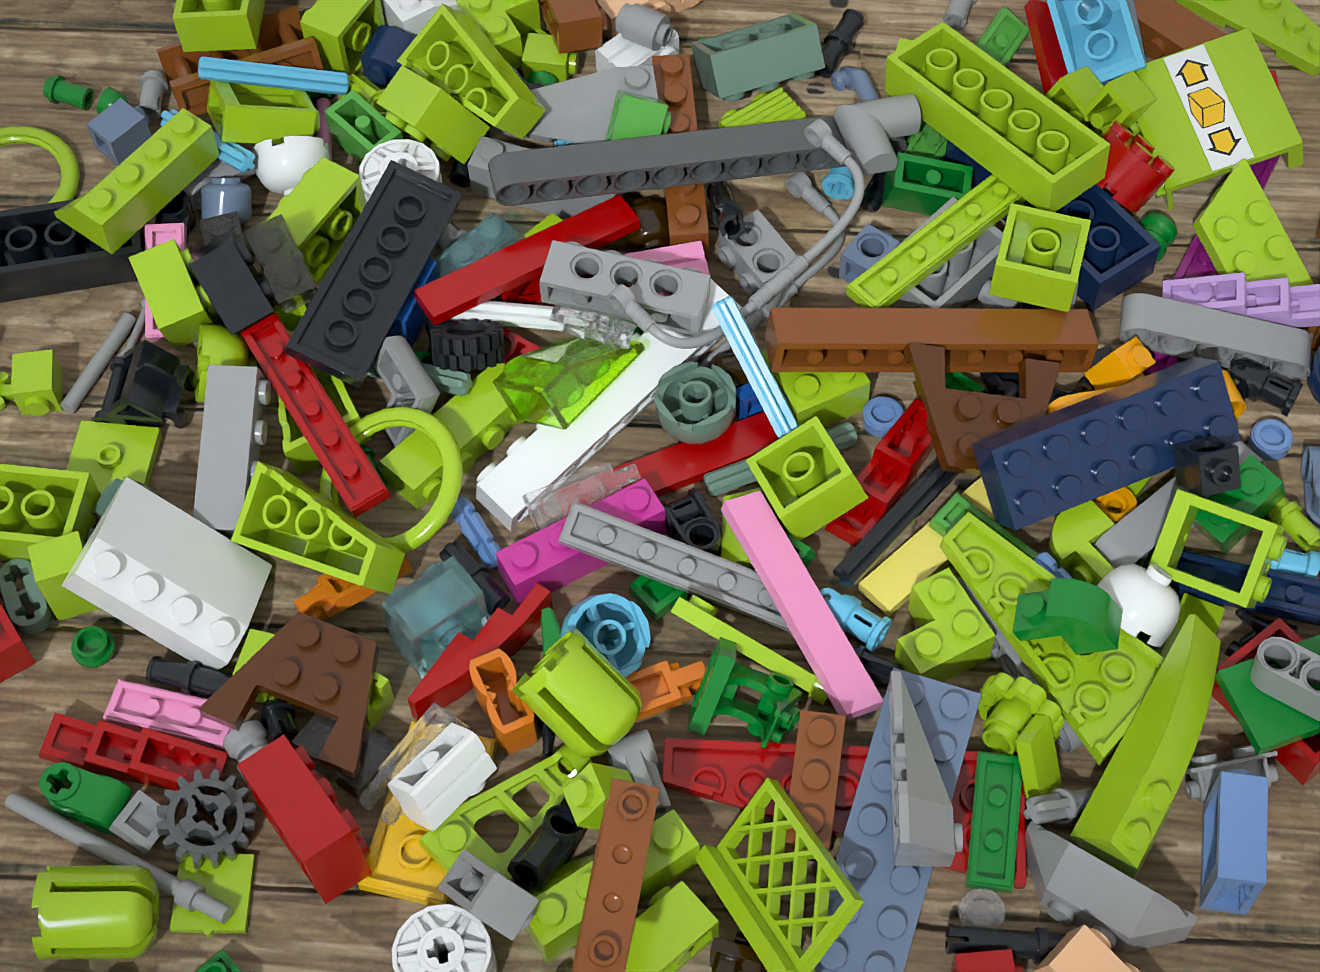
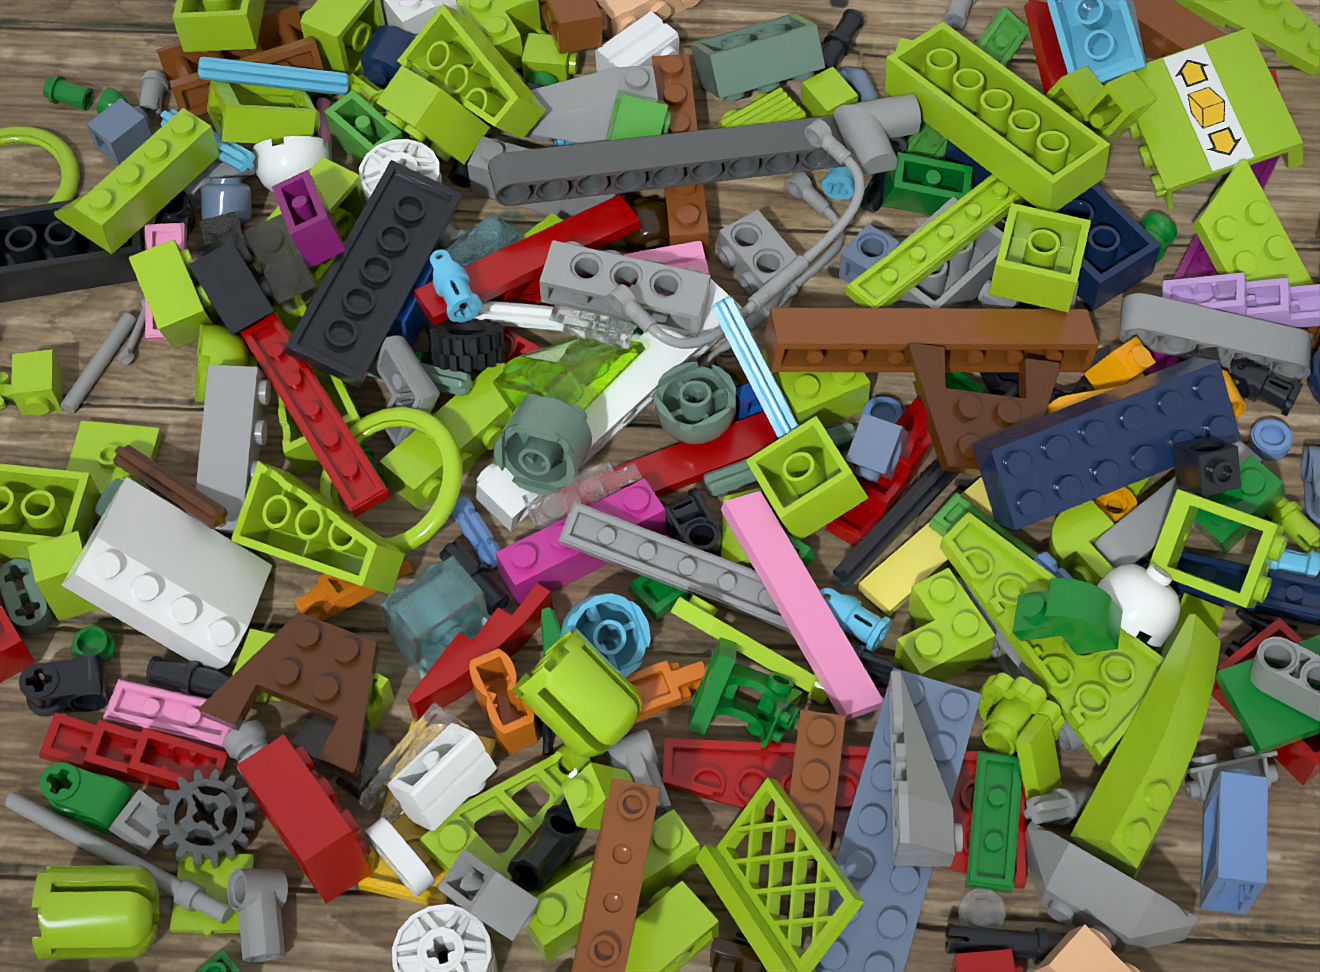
black piece [93,340,197,429] -> none
black pin [260,699,301,748] -> none
light grey brick [615,3,673,51] -> none
black pin [706,181,745,240] -> none
red brick [1096,120,1175,213] -> none
none -> black piece [19,655,108,717]
none -> reddish brown axle [113,445,228,529]
none -> light grey piece [227,869,288,963]
none -> magenta brick [272,170,346,268]
none -> white beam [364,817,435,897]
none -> medium azure piece [430,249,483,322]
none -> sand green brick [494,394,592,495]
none -> lime brick [801,66,858,118]
none -> sand blue brick [845,413,909,483]

